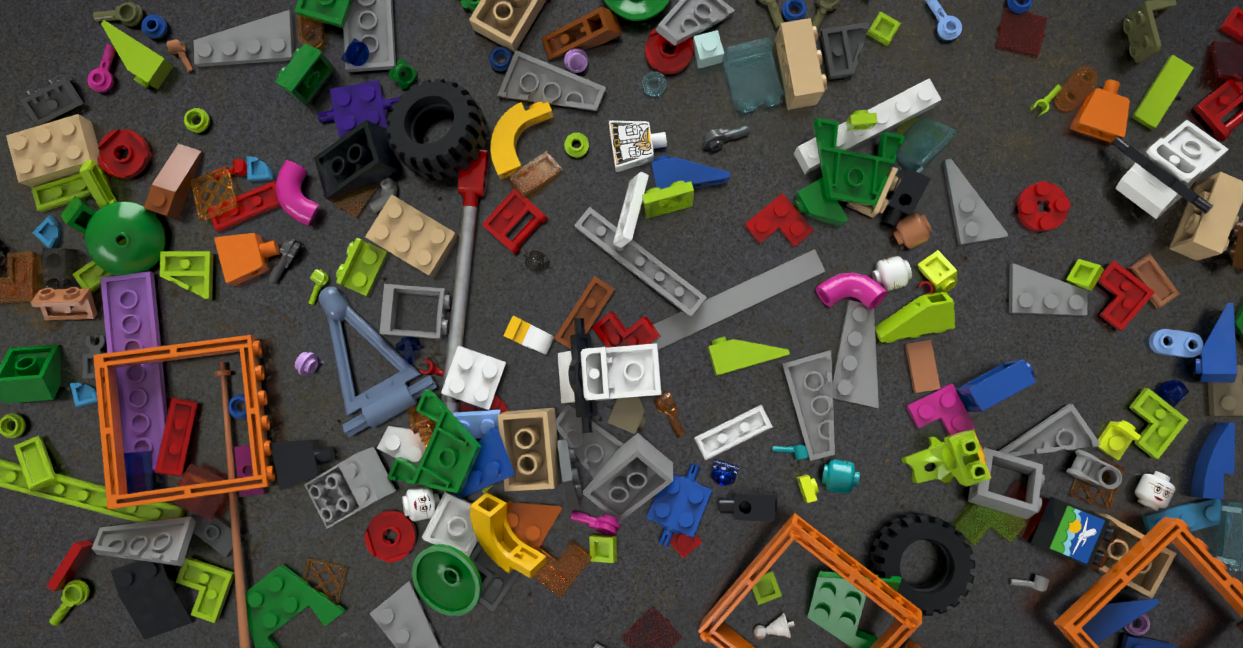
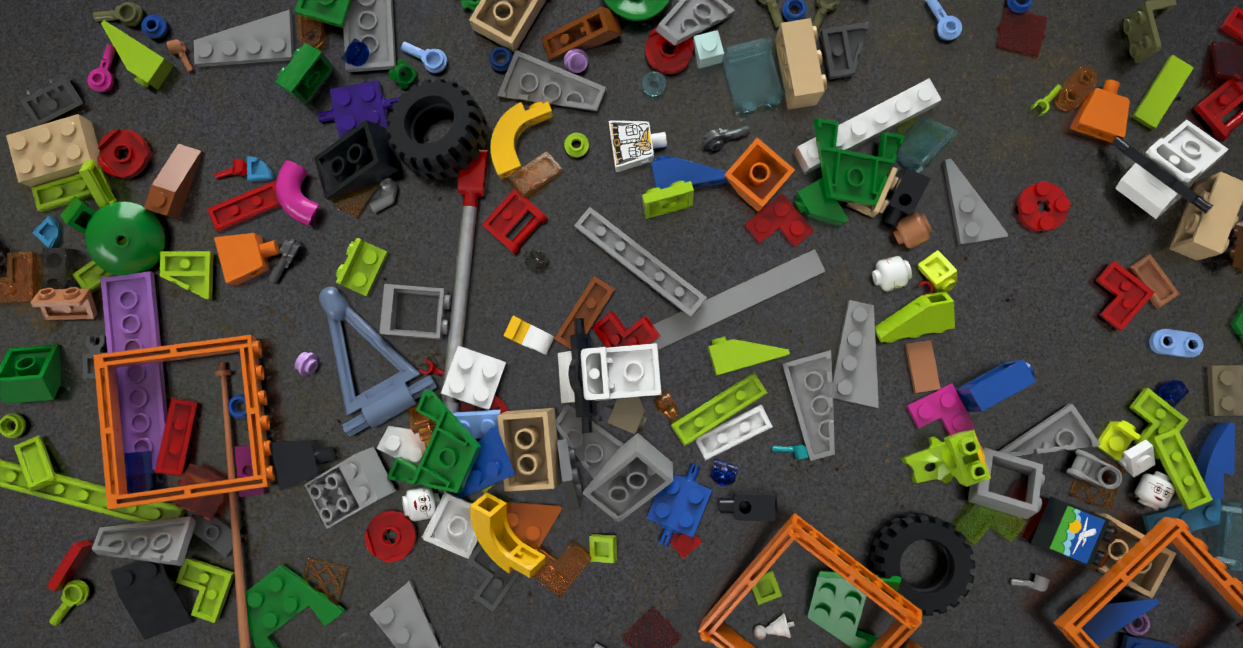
dark azure tile [70,383,98,408] -> none
lime plate [184,108,210,133] -> none
clear orange window [190,166,237,221] -> none
lime hand [308,269,329,305] -> none
tan brick [365,194,459,279] -> none
clear blue plate [396,337,421,364] -> none
green dish [412,544,482,616] -> none
dark pink plate [571,510,621,536] -> none
white tile [613,172,649,248] -> none
neon yellow plate [796,474,819,503] -> none
dark pink cylinder [816,272,887,310] -> none
teal head [822,459,860,494] -> none
lime plate [846,110,877,131] -> none
lime tile [867,11,901,46] -> none
light grey wing [1009,263,1087,316] -> none
lime plate [1066,259,1104,291] -> none
blue slope [1195,303,1237,383] -> none
none -> light blue plate [401,42,448,73]
none -> lime tile [670,372,768,447]
none -> orange slope [724,137,795,212]
none -> white bracket [1118,440,1155,477]
none -> lime plate [1150,428,1213,510]

